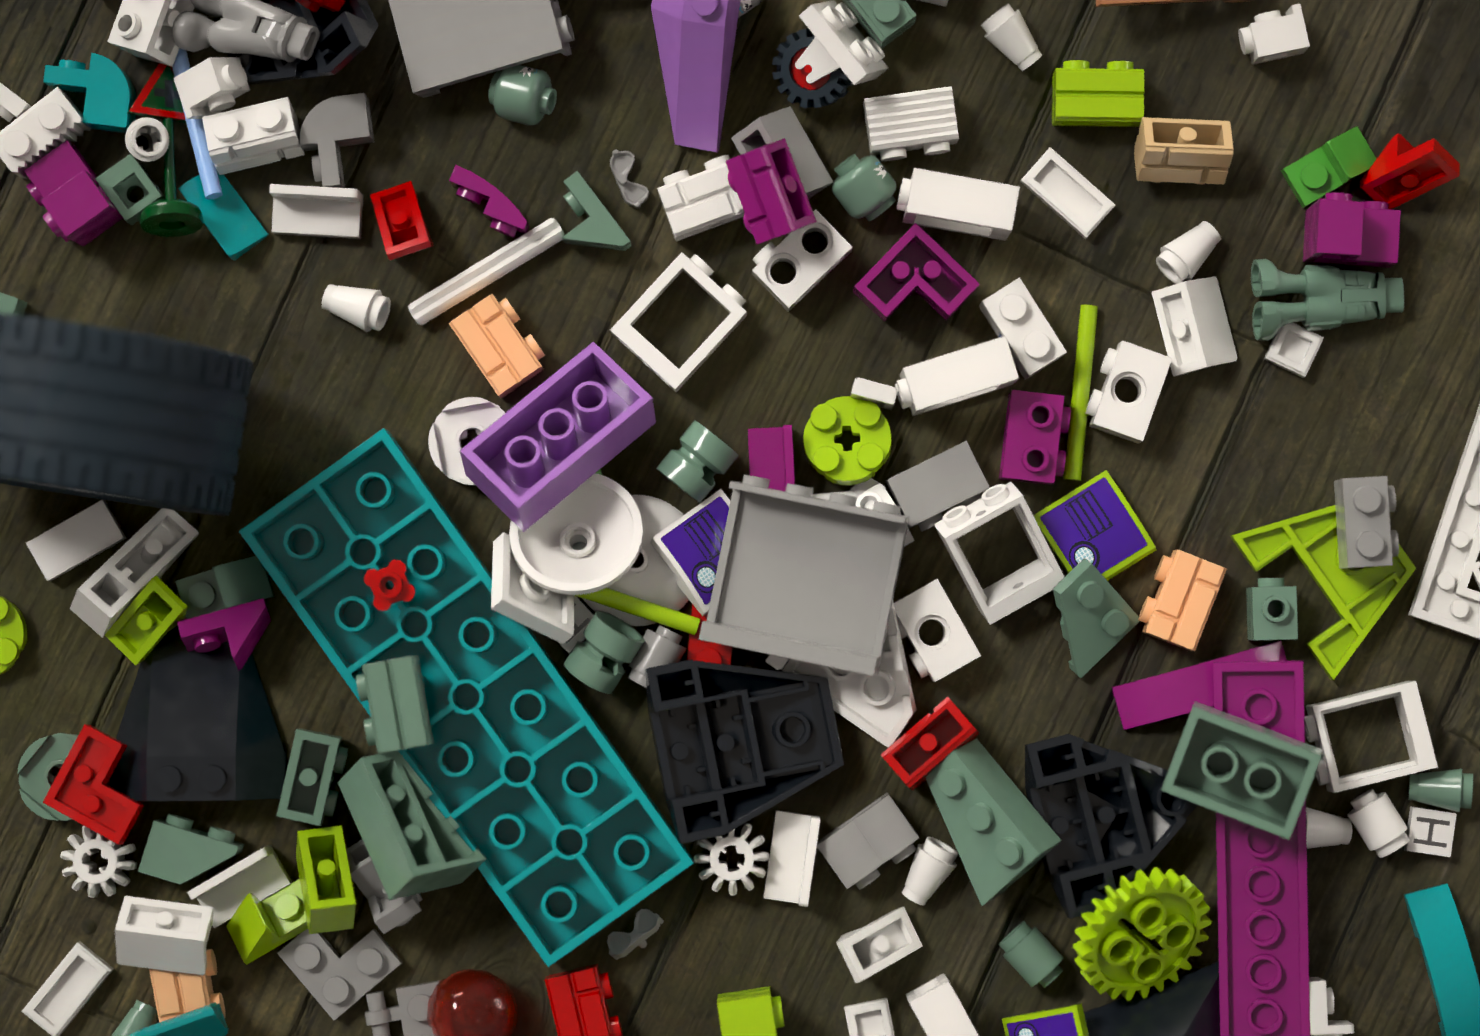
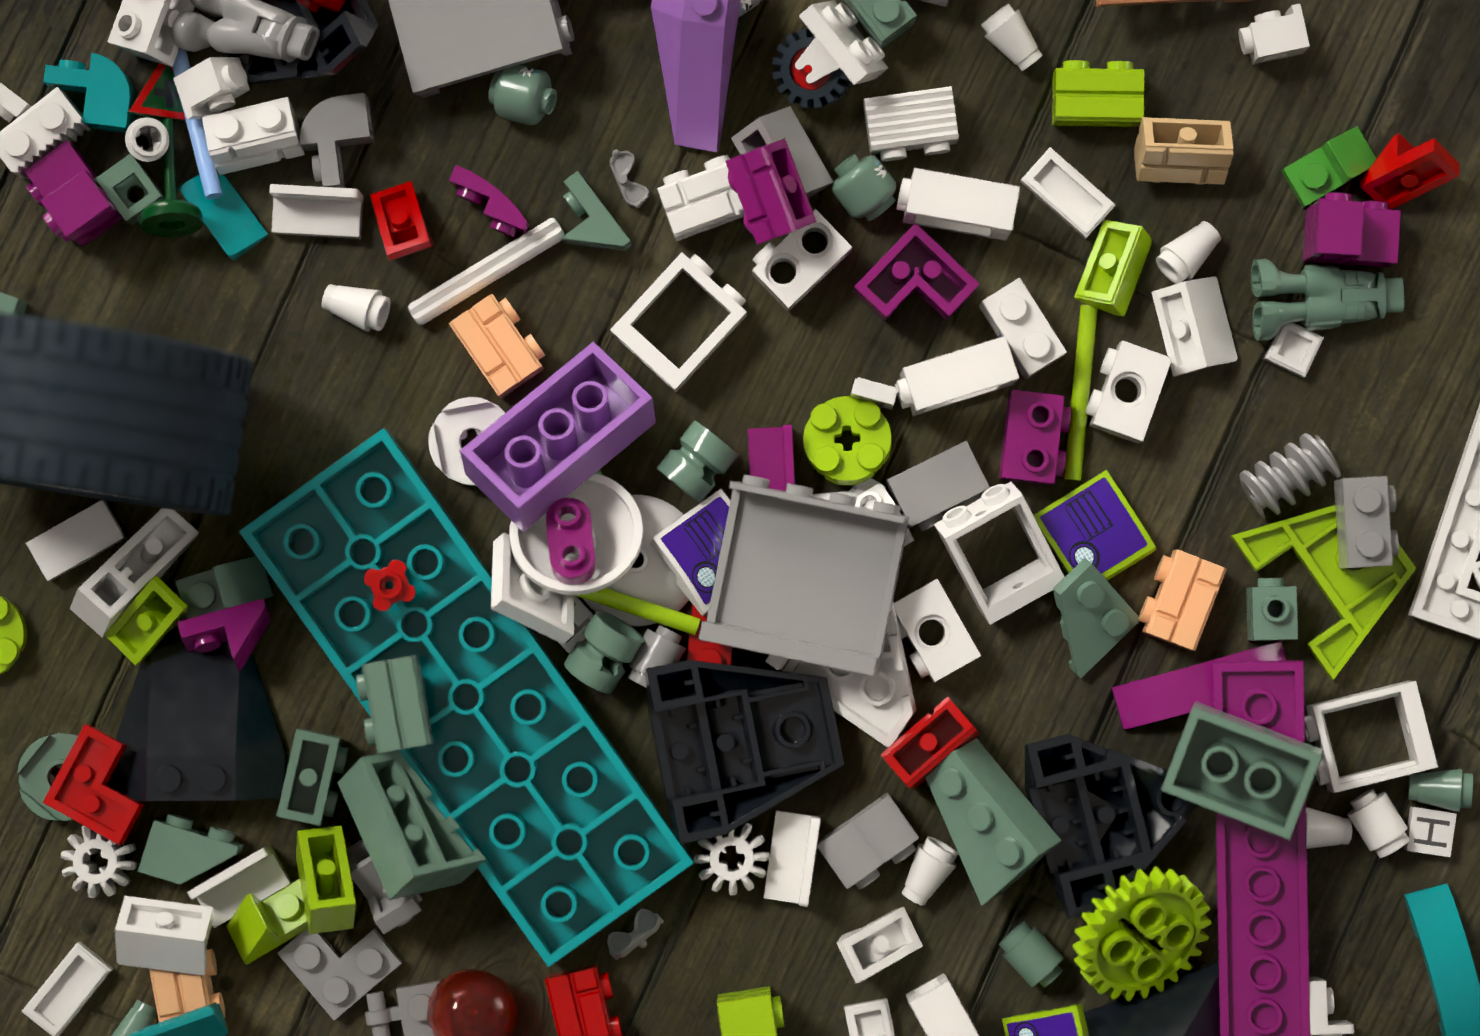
none -> magenta plate [546,498,596,585]
none -> lime slope [1074,220,1152,317]
none -> light grey piece [1239,433,1341,519]

